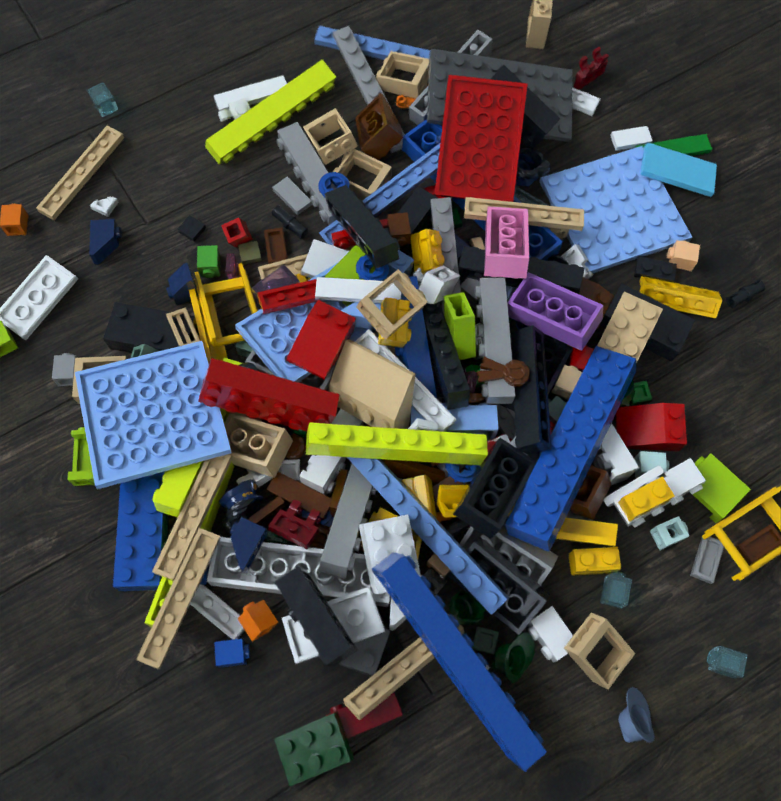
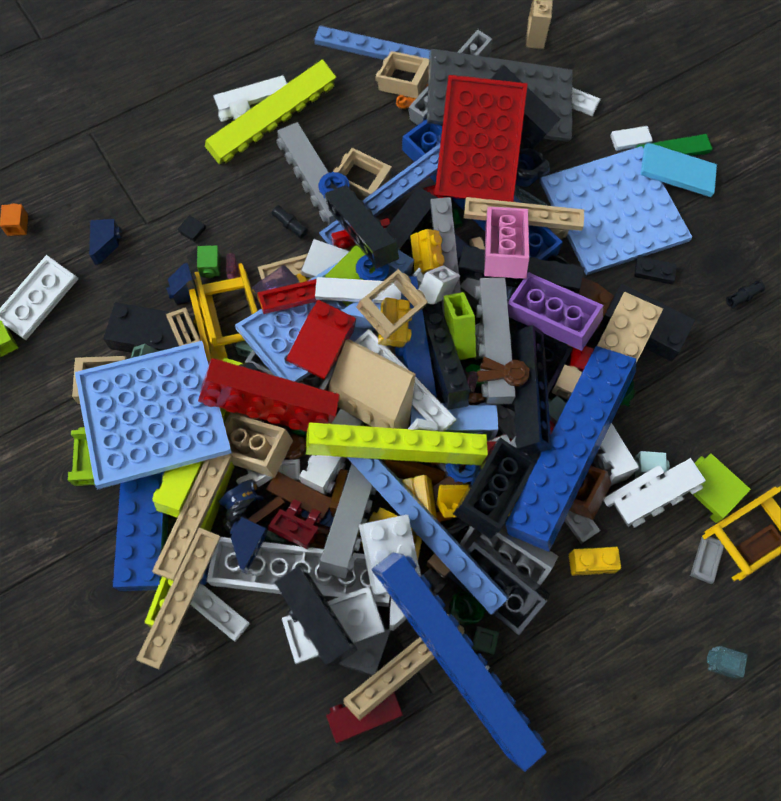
tan plate [36,125,124,220] -> none
light grey brick [52,353,77,386] -> none
clear light blue brick [87,82,118,117] -> none
white tile [90,197,118,217] -> none
blue brick [214,639,250,668] -> none
red brick [221,217,253,248] -> none
olive tile [238,241,262,265] -> none
orange brick [238,600,278,642] -> none
reddish brown tile [264,227,288,264] -> none
light grey tile [273,177,312,215] -> none
dark green plate [274,712,354,786] -> none
tan window [303,108,358,165] -> none
light grey plate [332,26,405,153] -> none
reddish brown slope [355,93,403,160] -> none
reddish brown brick [387,212,411,247] -> none
dark green piece [492,632,535,683] -> none
white brick [527,606,573,663] -> none
yellow fence [556,518,618,547] -> none
white plate [561,244,593,279] -> none
tan window [564,613,635,689] -> none
dark red plate [574,47,609,90] -> none
clear light blue brick [600,572,632,609] -> none
red slope [615,403,687,452] -> none
yellow brick [618,476,675,522] -> none
sand blue piece [618,687,655,743] -> none
green tile [630,381,652,405] -> none
yellow fence [639,276,723,318] -> none
light aqua brick [650,516,689,550] -> none
light nougat brick [667,240,700,271] -> none

